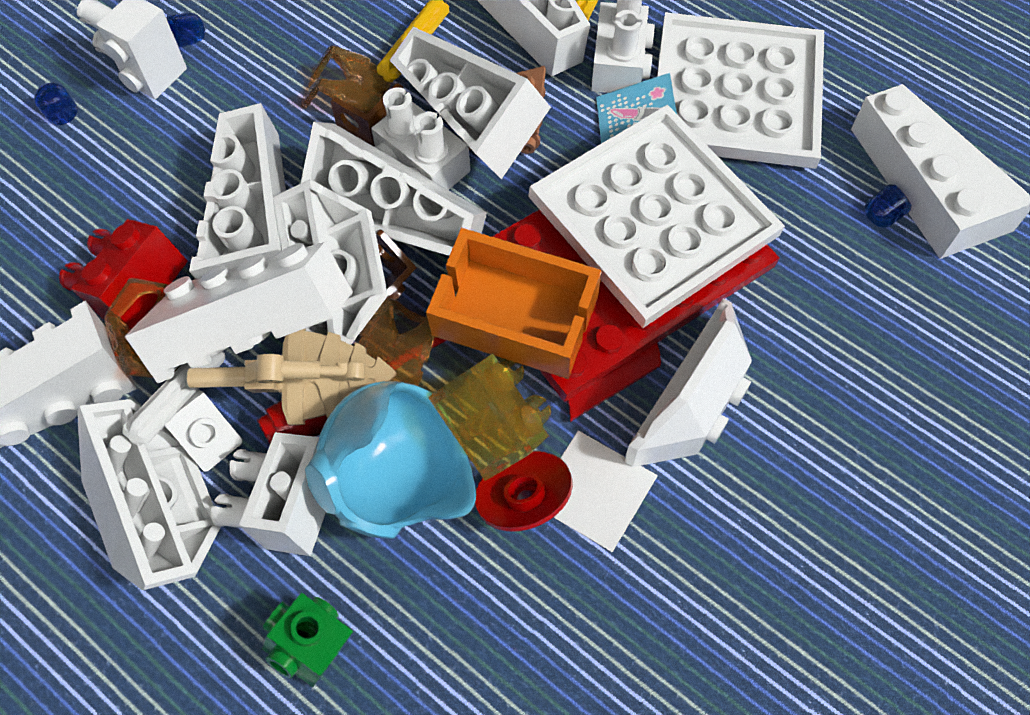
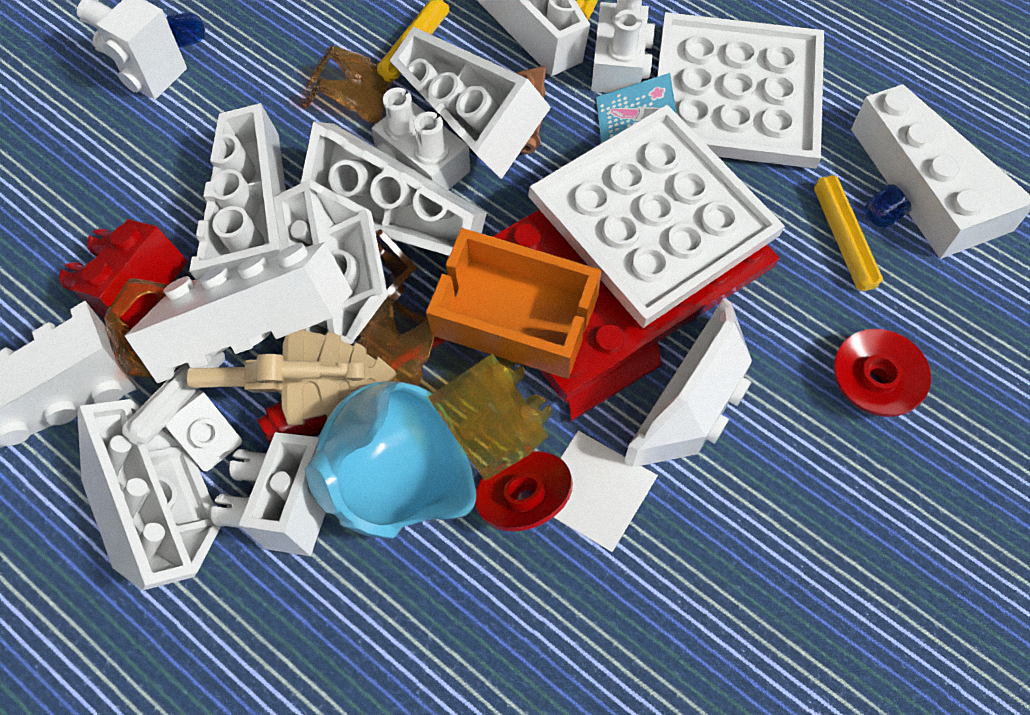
clear blue piece [34,83,78,125] -> none
green brick [262,592,353,688] -> none
reddish brown bracket [330,83,403,147] -> none
none -> yellow axle [814,175,883,292]
none -> red dish [833,329,931,417]

